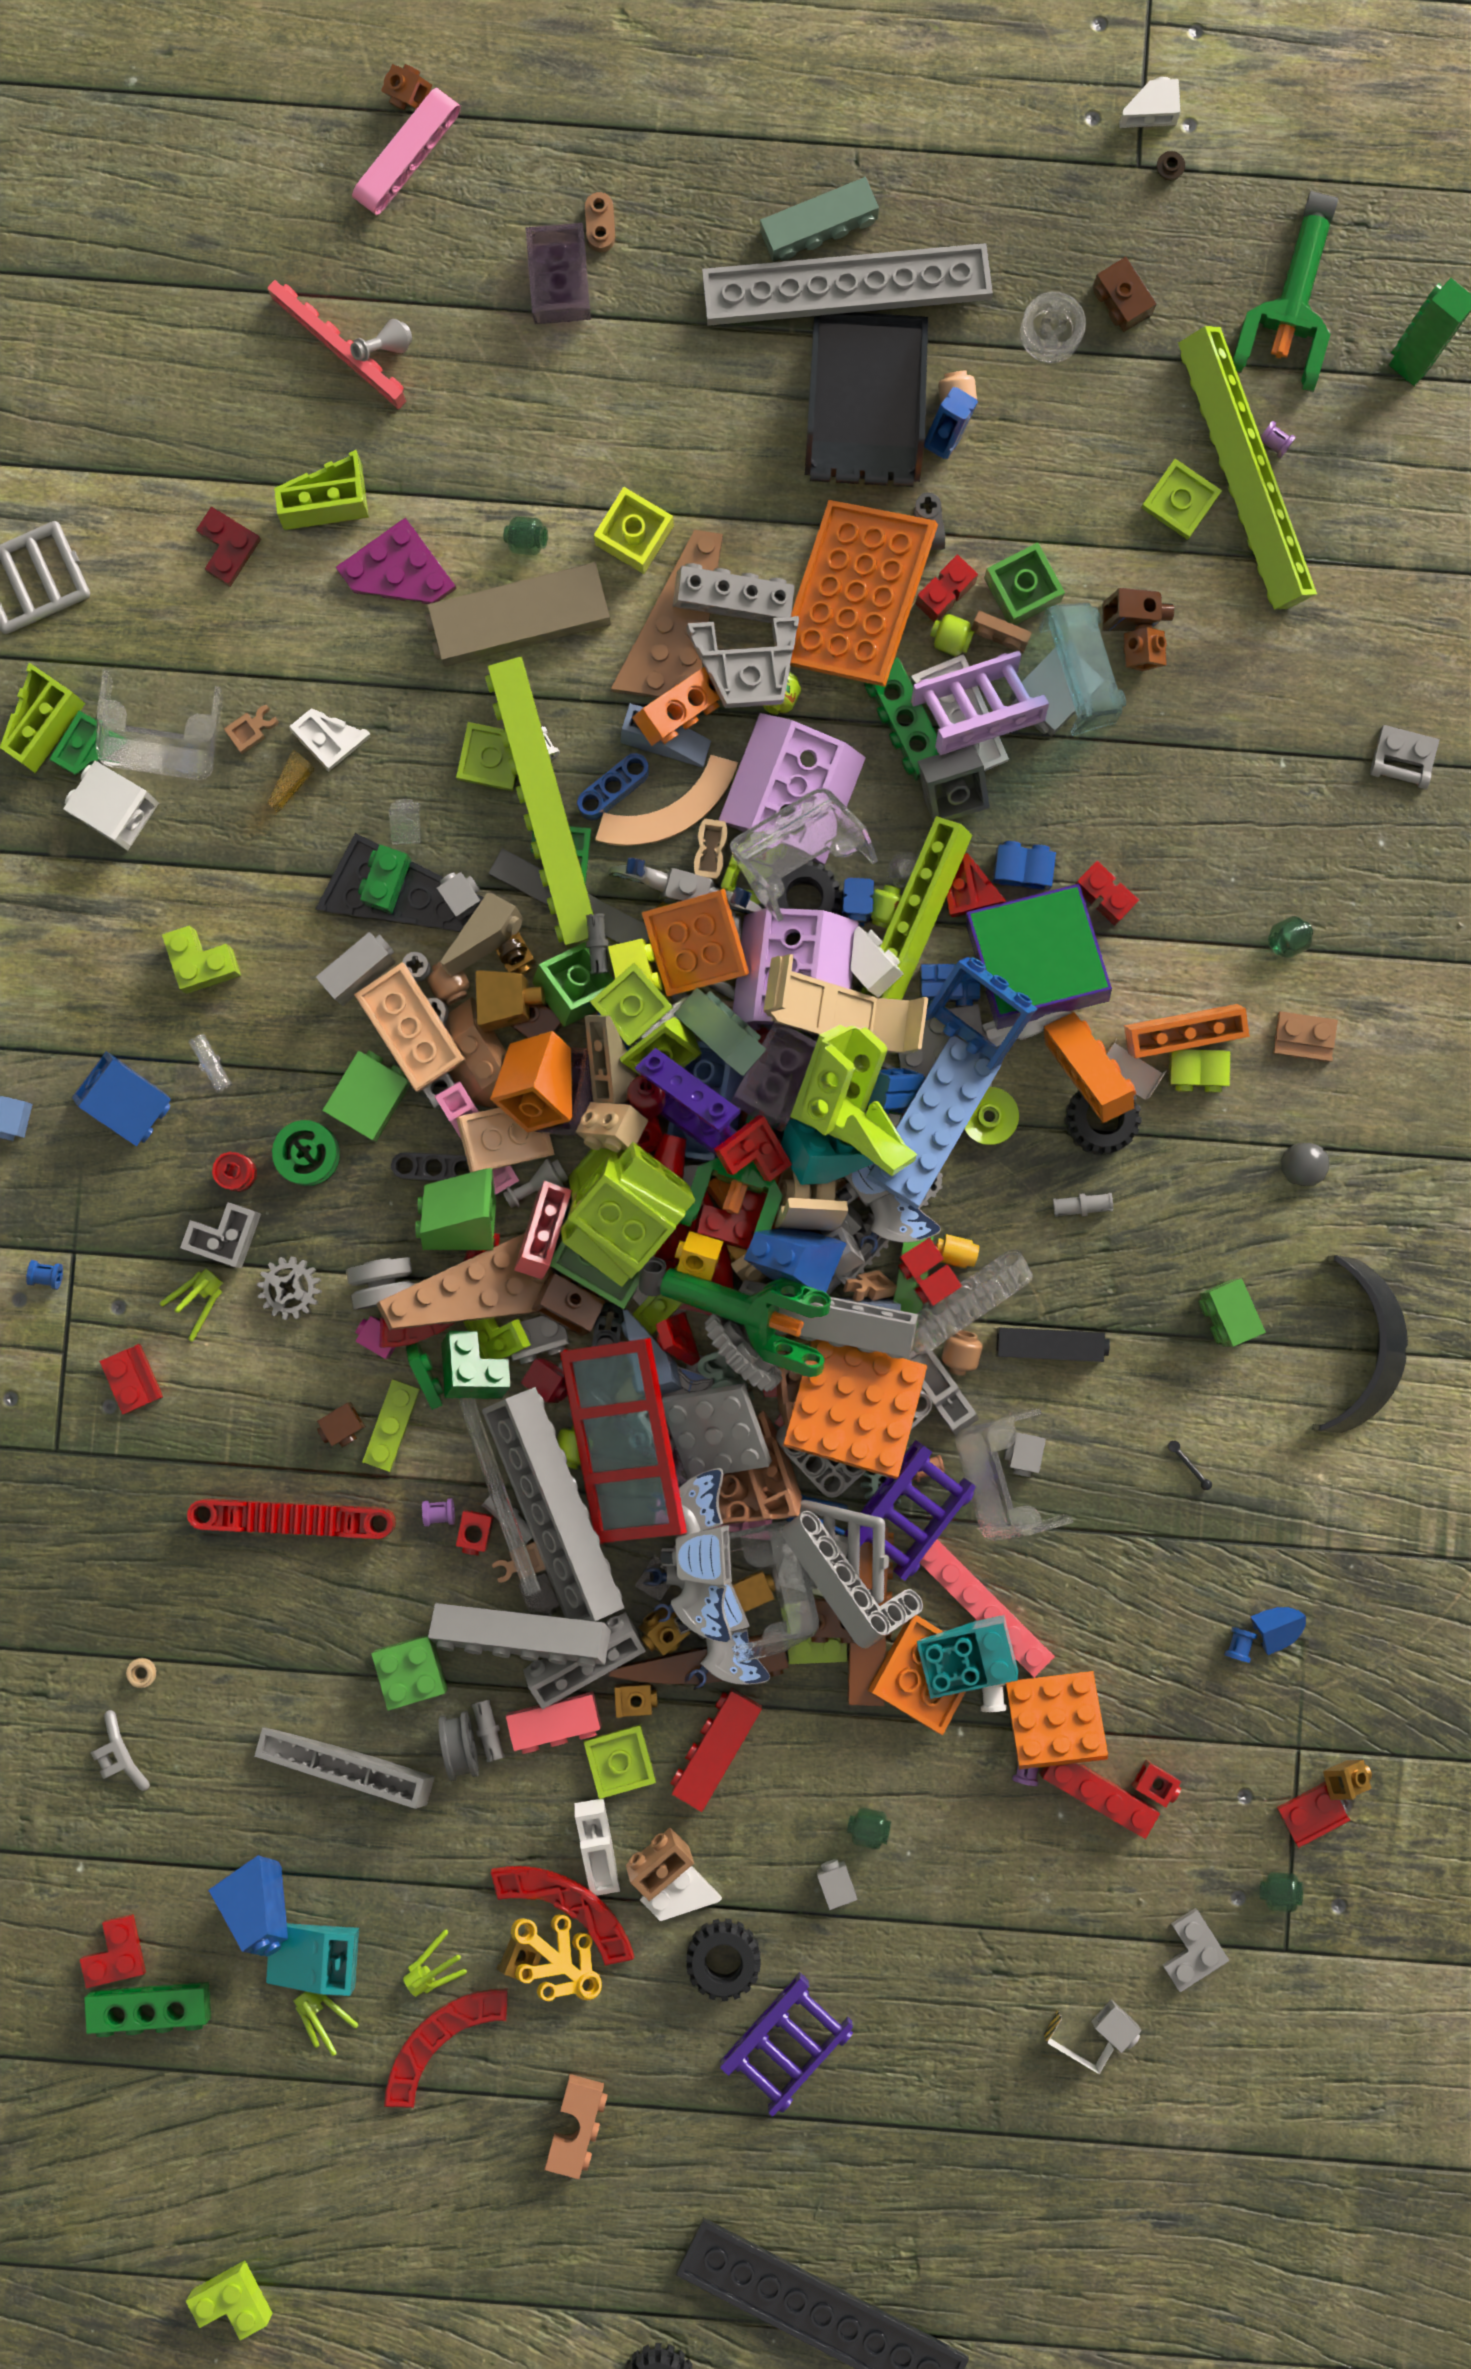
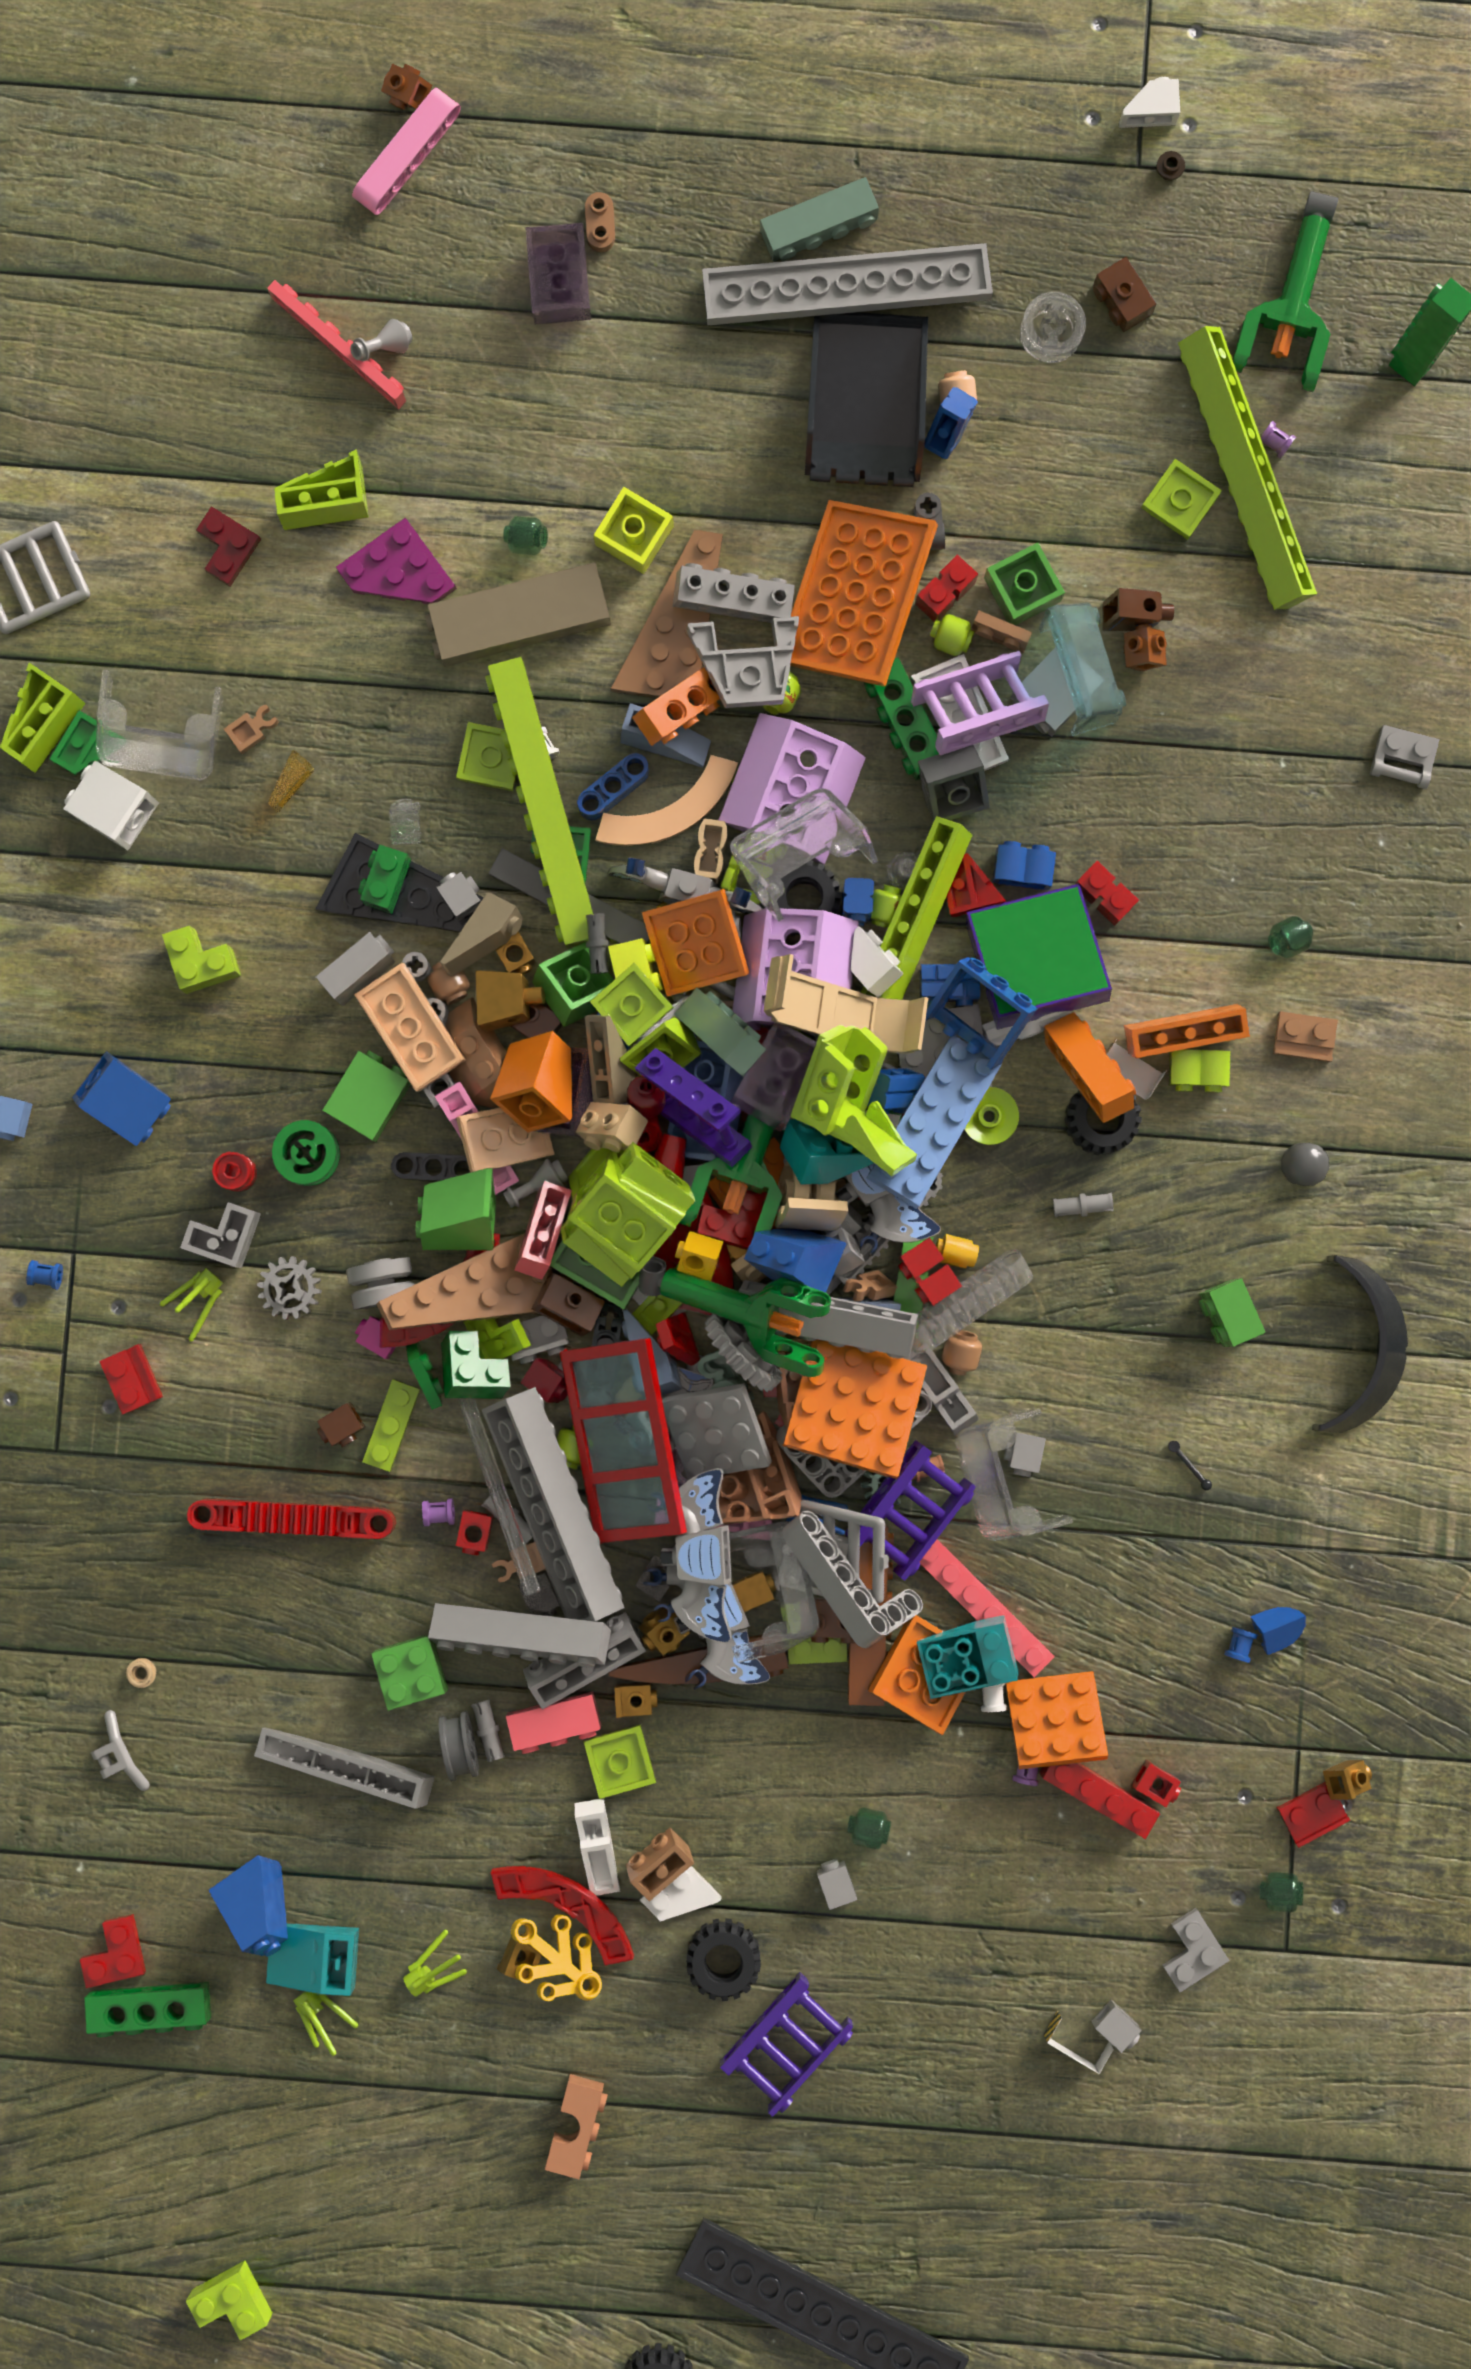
clear pin [188,1034,233,1093] -> none
white wing [290,708,370,772] -> none
red tile [384,1988,508,2108] -> none
dark brown plate [498,939,527,965] -> none
red brick [670,1688,762,1812] -> none
red plate [714,1115,792,1182] -> none
black brick [996,1327,1110,1362] -> none

